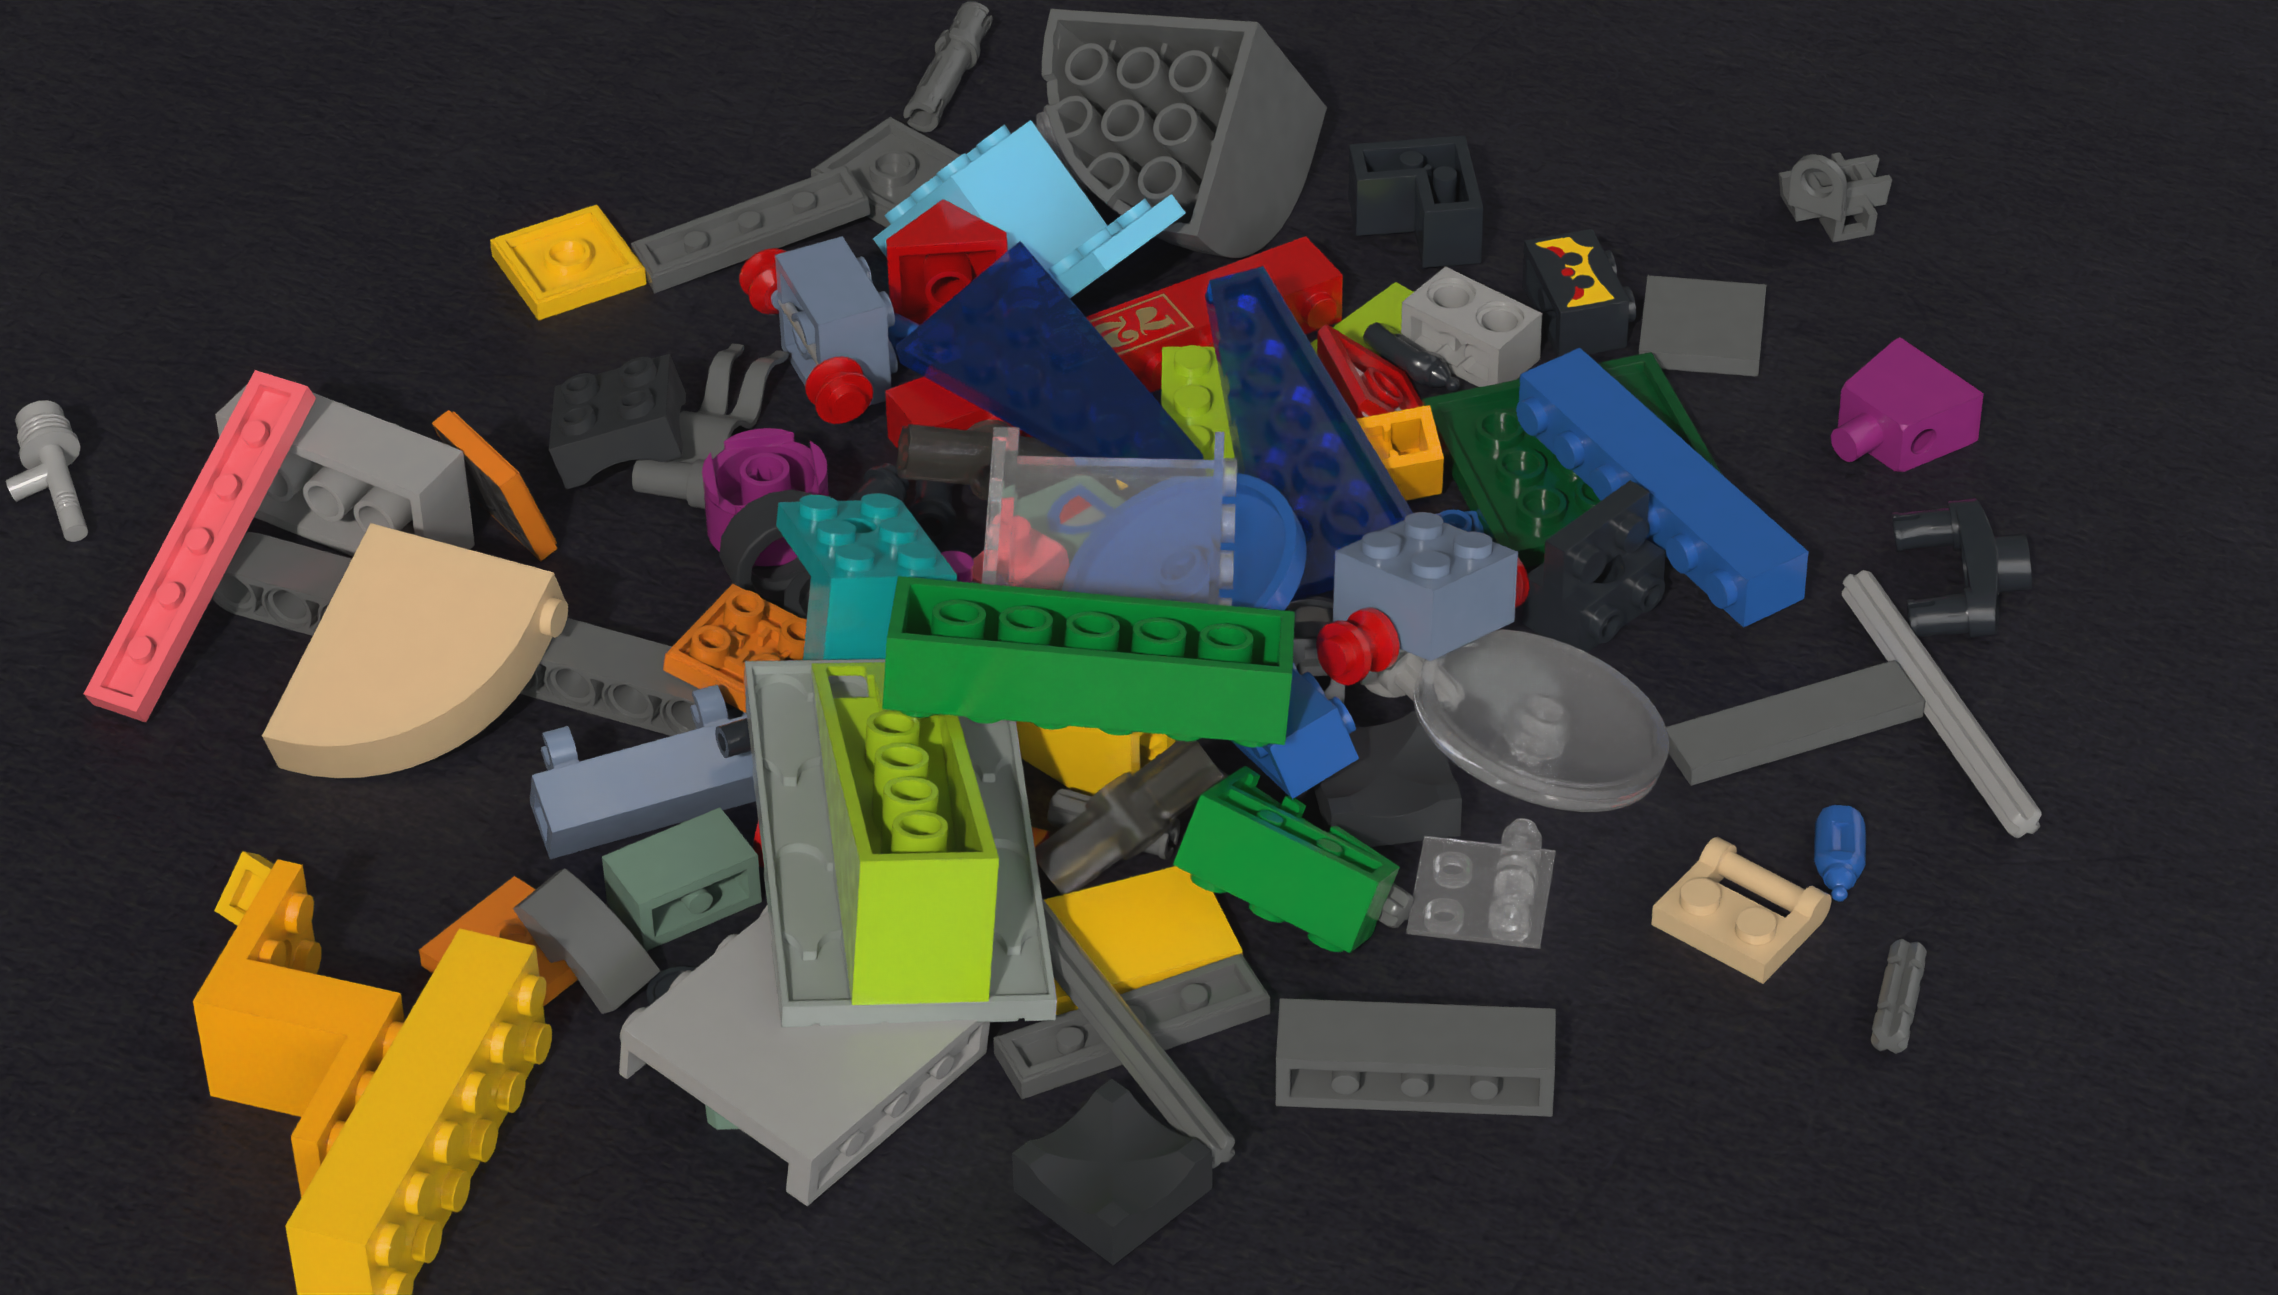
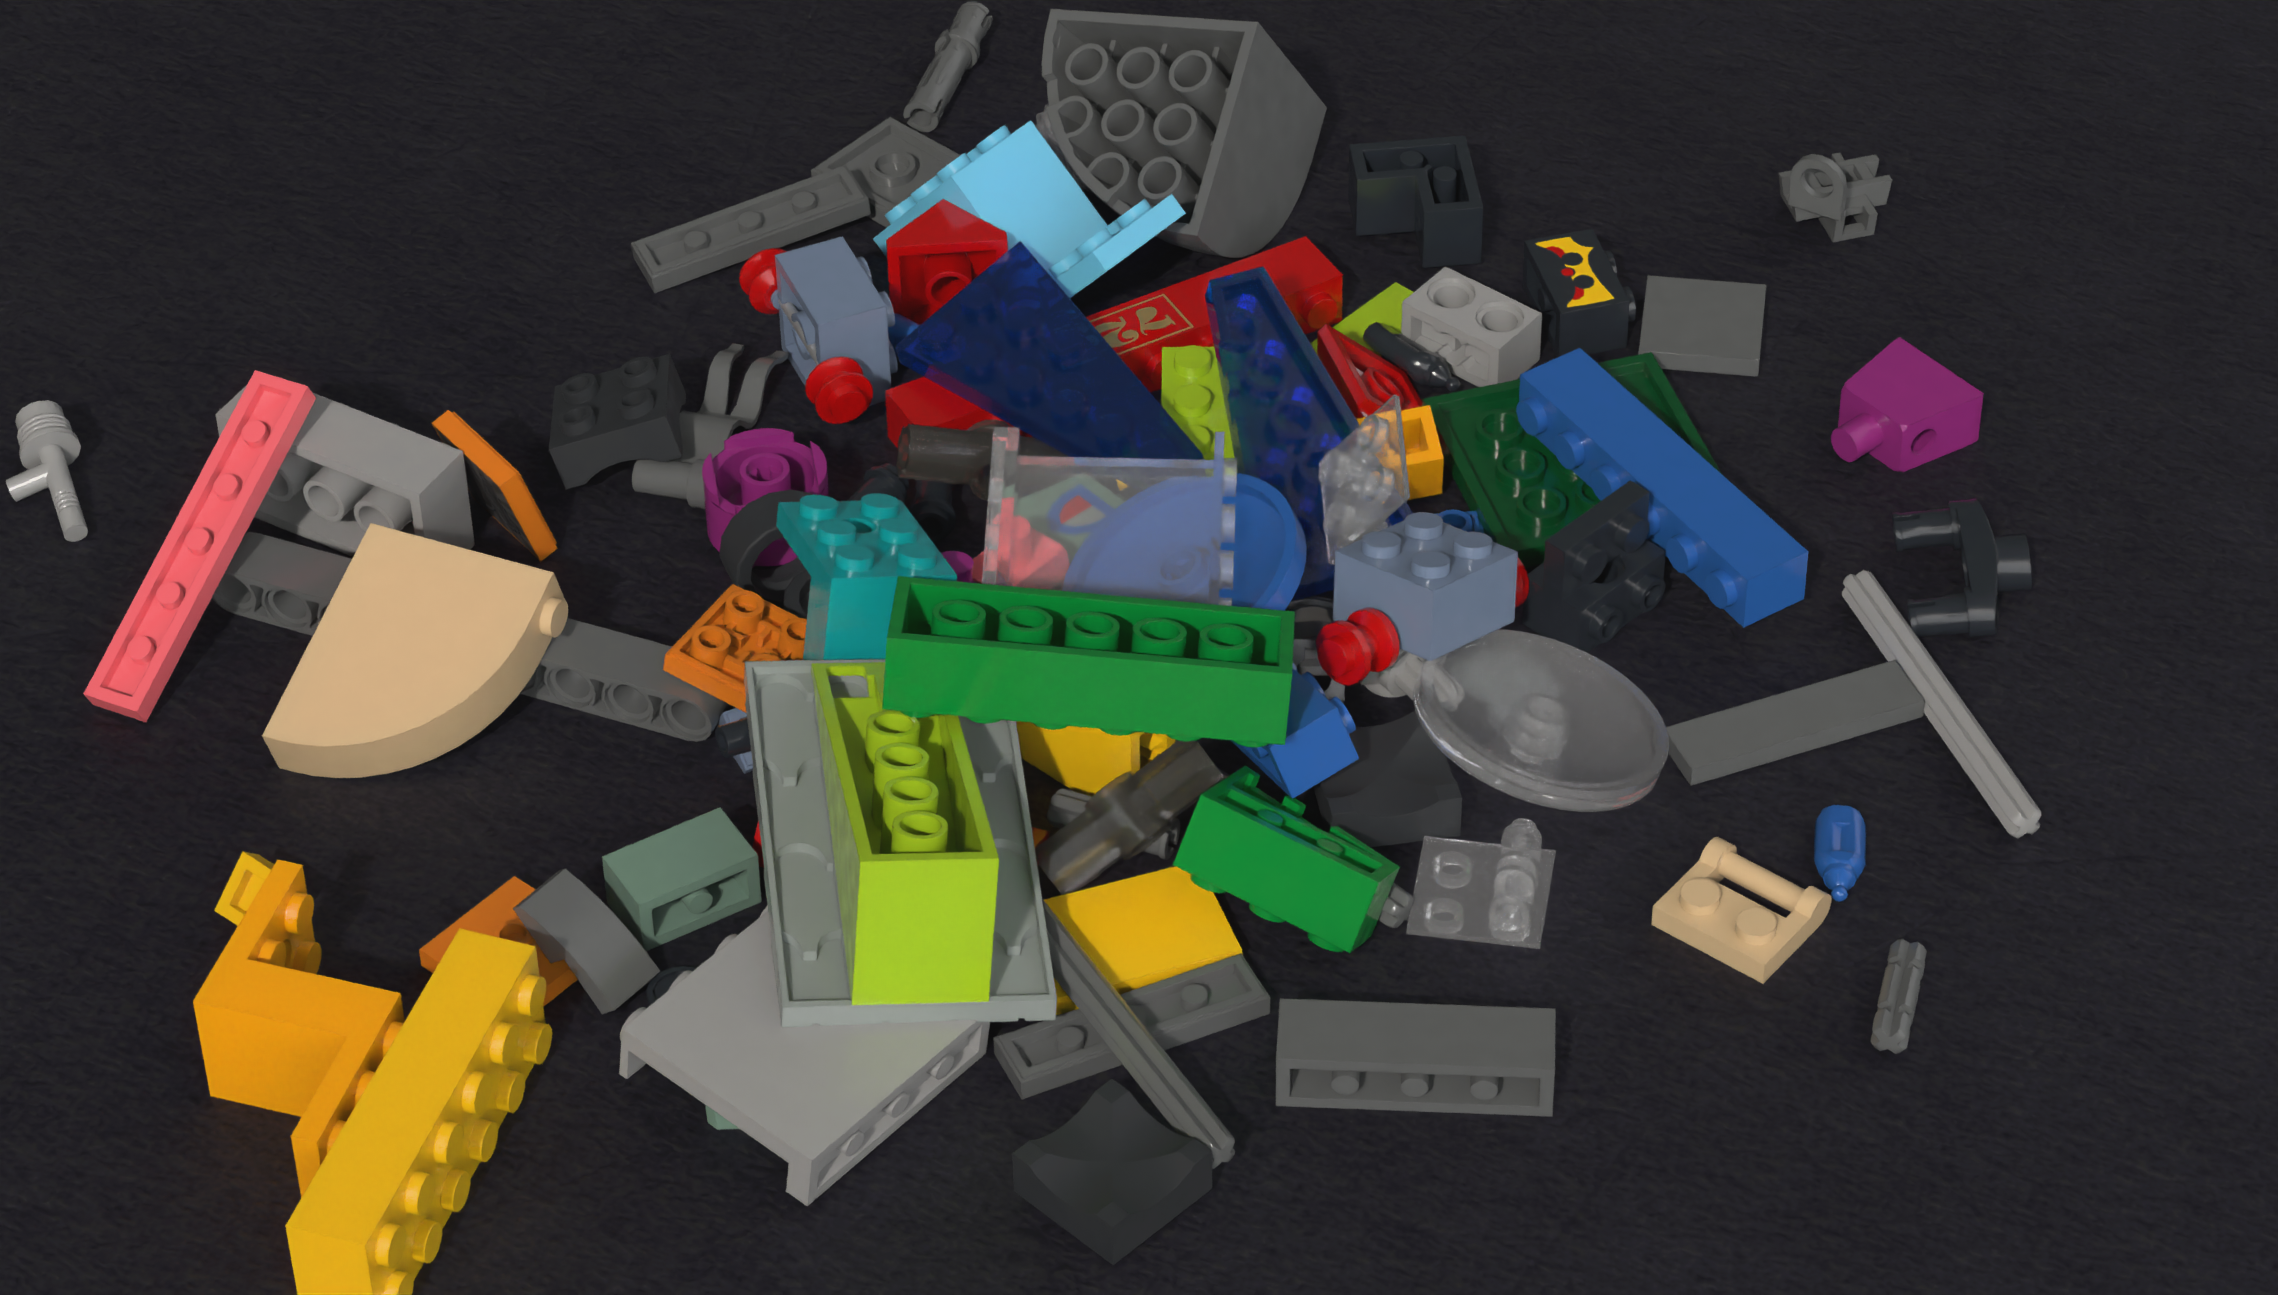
yellow tile [490,205,647,321] -> none
sand blue brick [530,685,756,859] -> none
none -> clear hinge [1318,394,1410,565]

